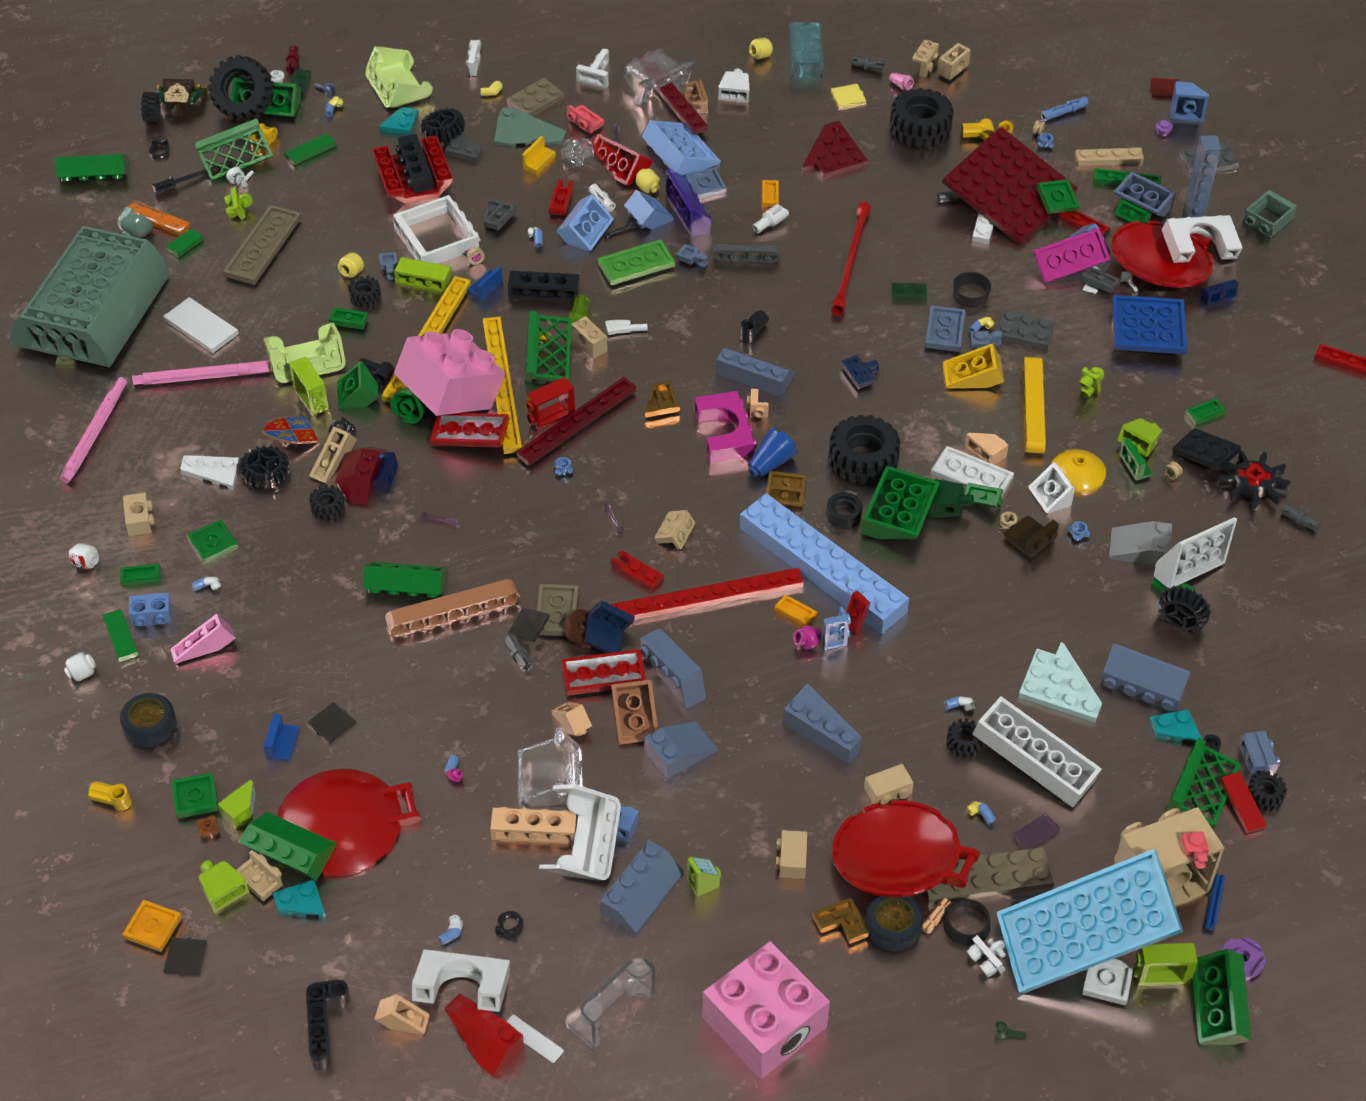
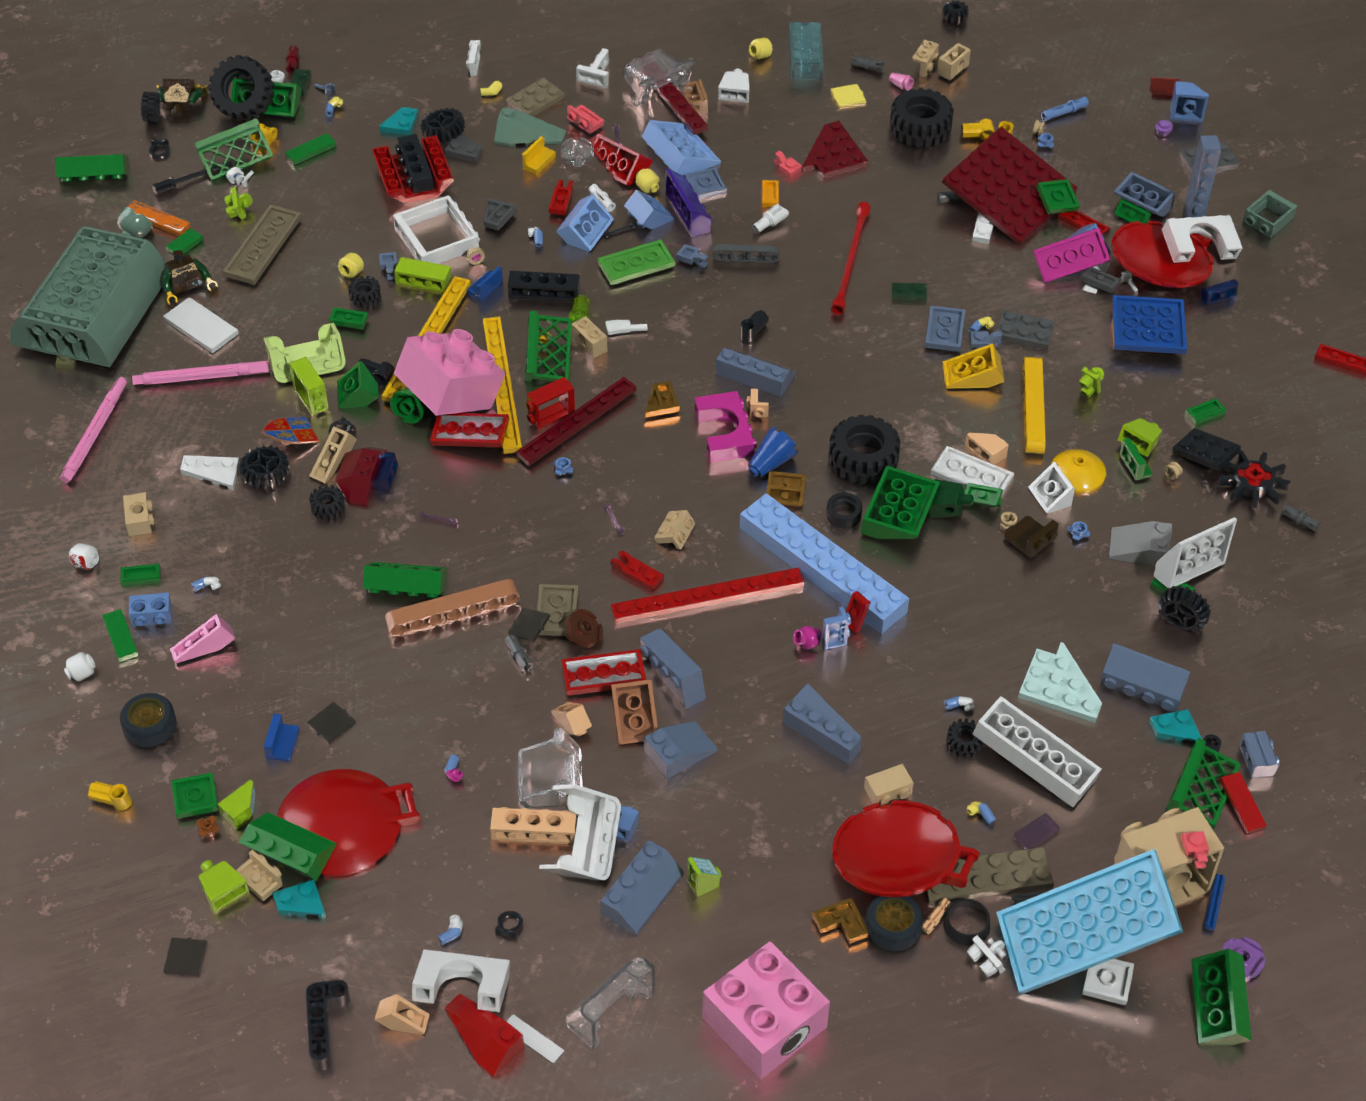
light orange plate [122,899,182,952] -> none
green tile [187,519,239,564] -> none
yellowish green windscreen [366,46,433,108] -> none
dark blue bracket [584,600,634,653] -> none
light orange tile [774,594,818,626] -> none
tan brick [776,830,807,879] -> none
dark blue hinge [841,355,879,389] -> none
black tyre [953,272,991,306] -> none
clear green hand [995,1022,1027,1039] -> none
tan plate [1075,148,1144,166] -> none
green tile [1093,168,1161,186] -> none
lime window [1133,943,1198,986] -> none
black tyre [1248,771,1287,811] -> none
none -> torso [161,250,218,305]
none -> coral plate [774,151,802,178]
none -> black gear [942,0,969,25]

